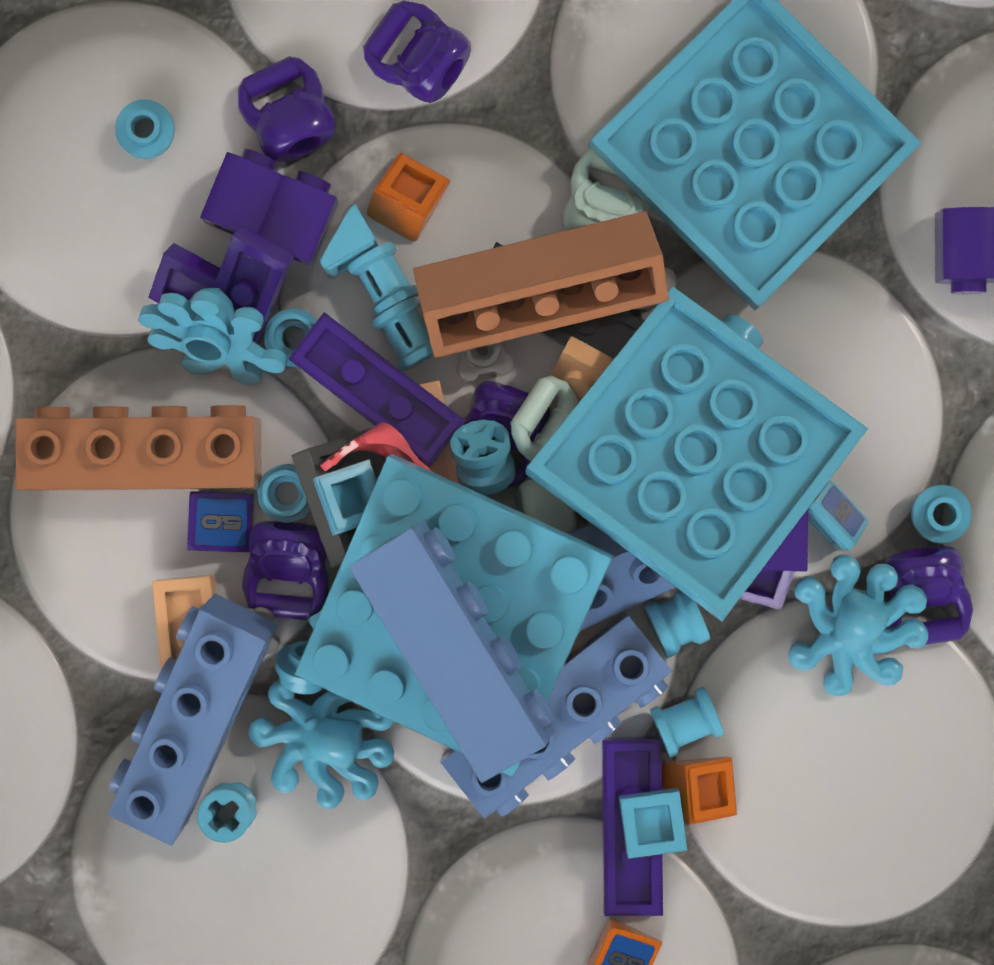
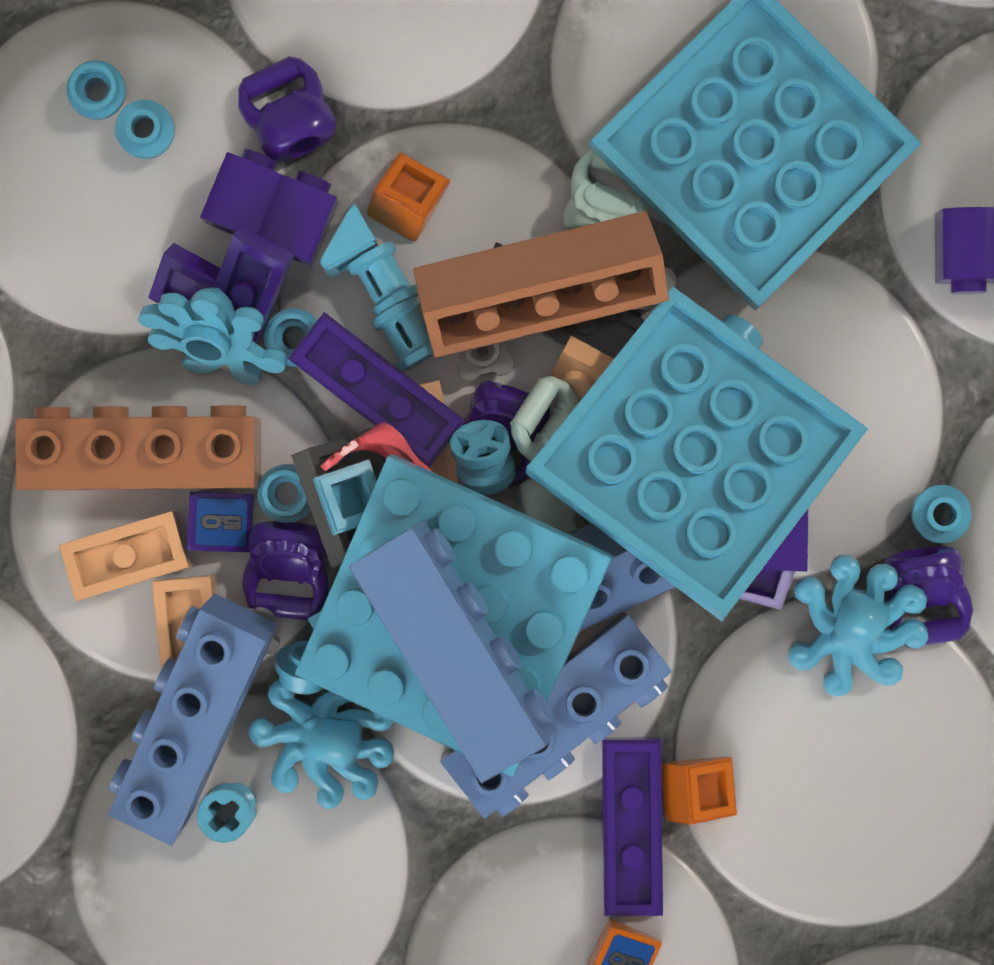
dark purple piece [362,0,471,103] -> none
medium azure plate [619,788,687,859] -> none
medium azure wheel [643,589,711,659] -> none
medium azure bush [649,687,724,758] -> none
medium azure slope [808,481,868,551] -> none
none -> light nougat plate [59,511,192,601]
none -> medium azure plate [67,60,126,120]

